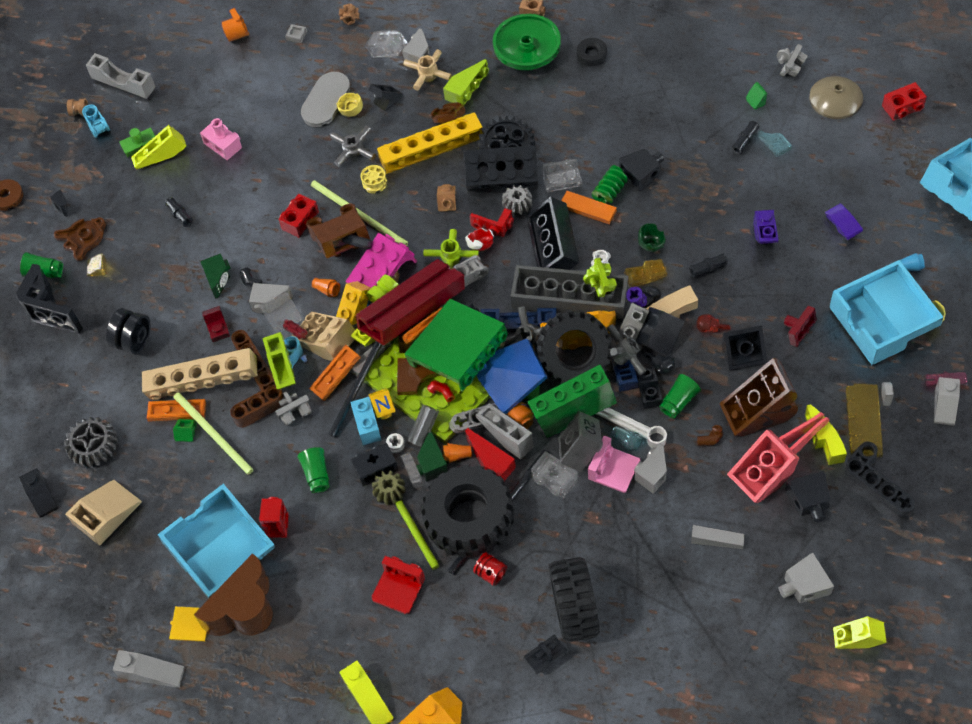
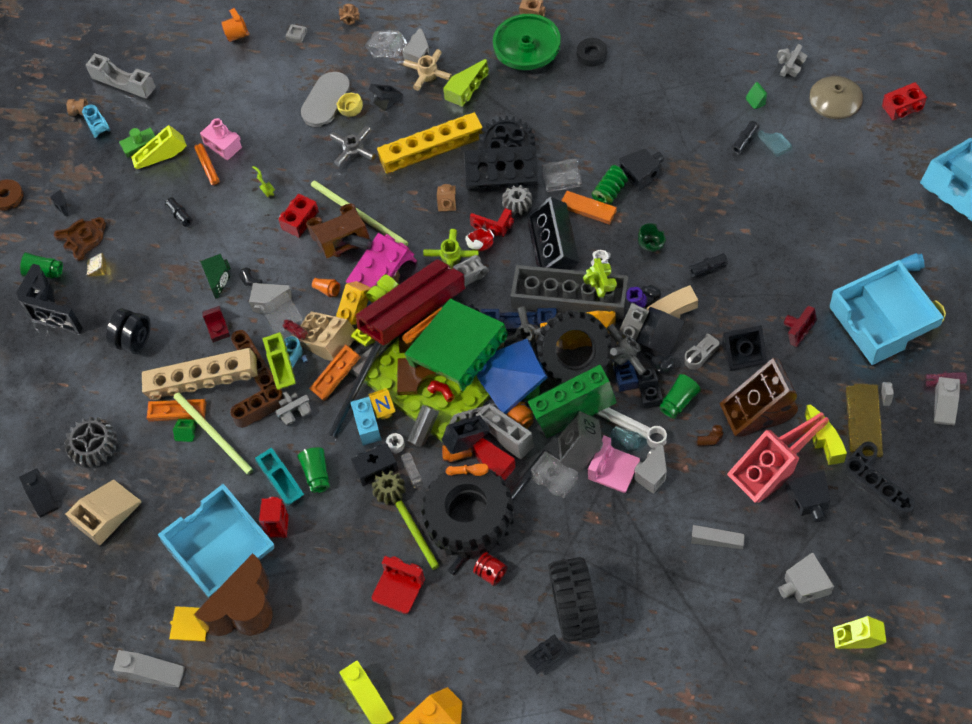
light yellow wheel [361,165,387,194] -> none
dark green slope [416,432,448,482] -> none
reddish brown tile [431,102,466,123] -> none
clear yellow slope [624,259,668,287] -> none
clear red piece [696,314,730,333] -> none
dark purple slope [753,210,779,244] -> none
dark purple slope [825,203,863,240] -> none
none -> orange axle [194,143,220,186]
none -> lime plate [252,166,275,197]
none -> teal slope [255,447,304,506]
none -> black slope [441,415,490,455]
none -> orange piece [446,464,489,476]
none -> light grey piece [684,334,720,370]

